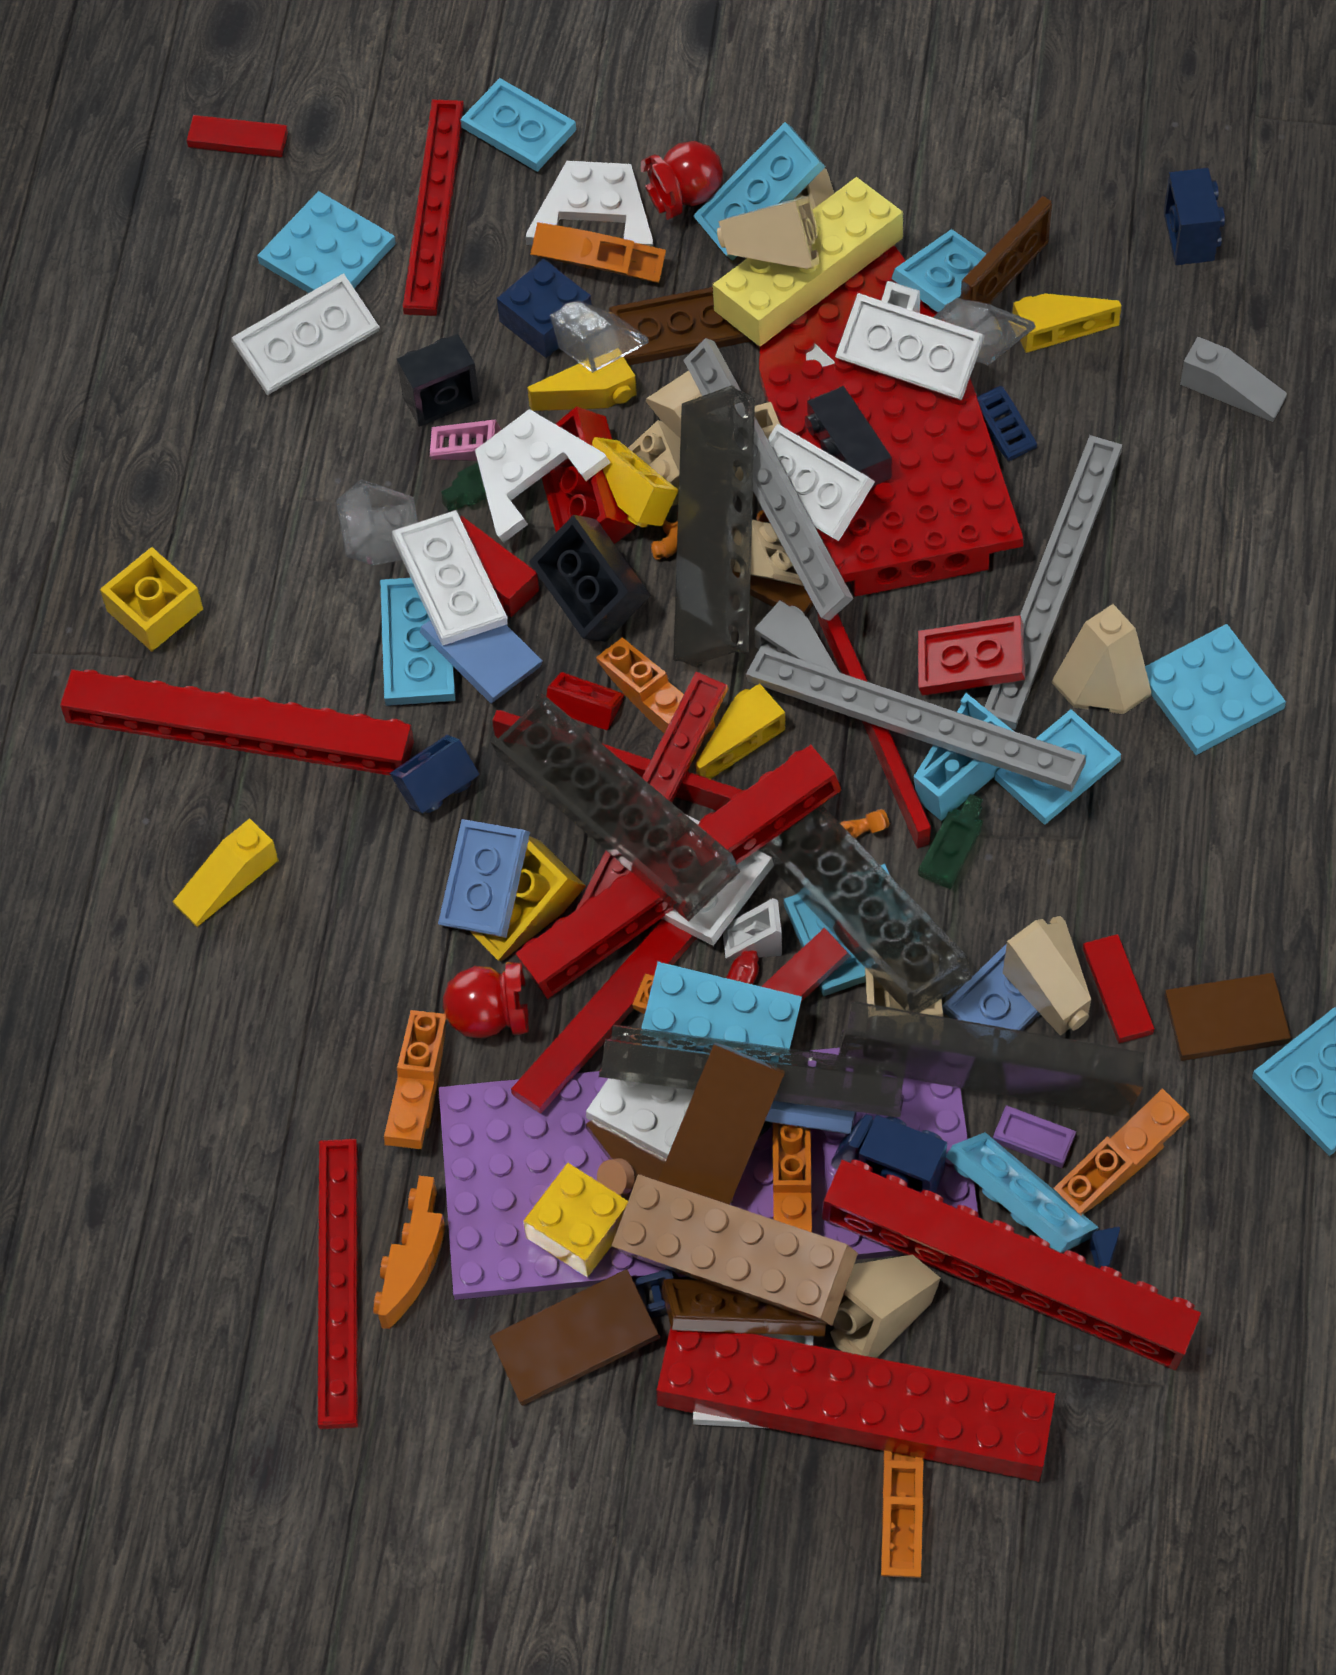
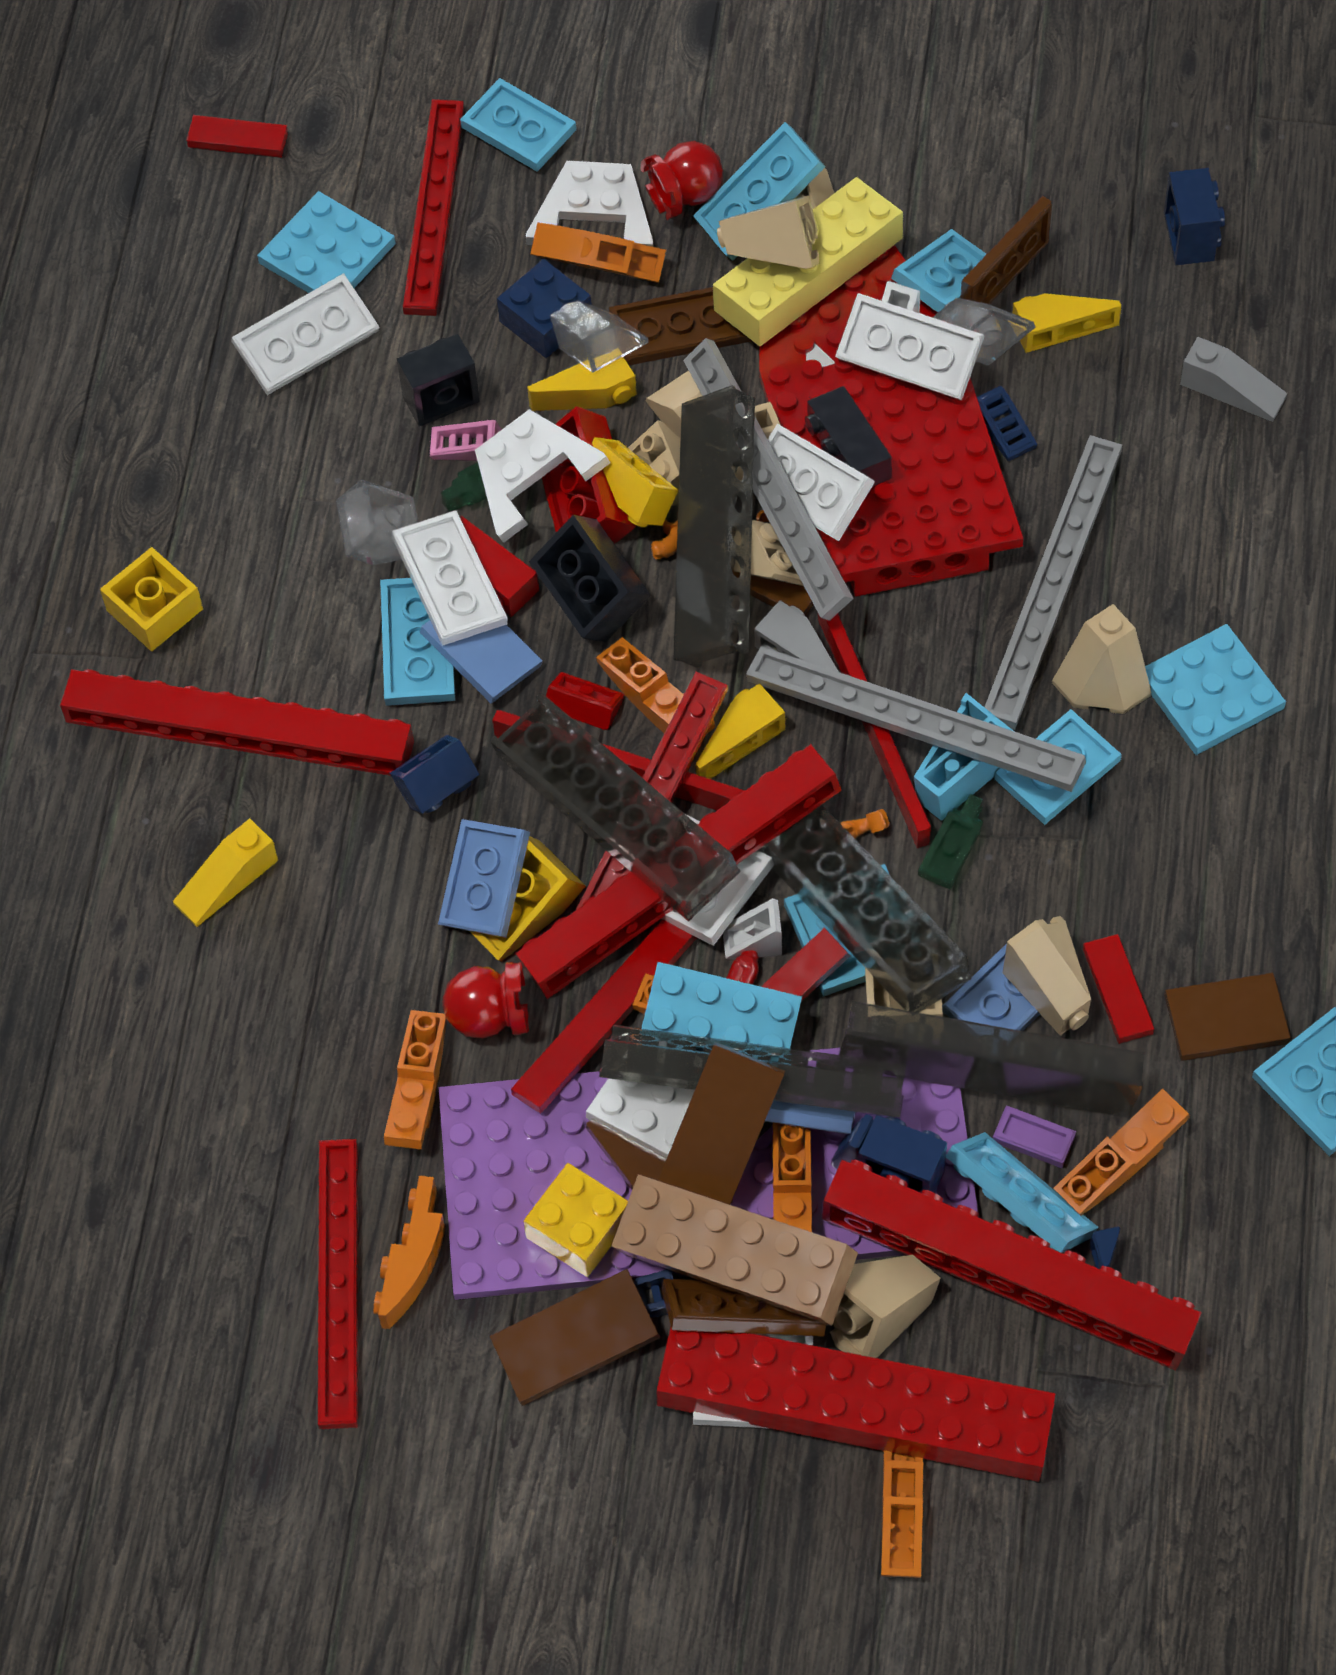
nougat tile [597,1158,635,1196] -> none
red plate [918,615,1025,696] -> none

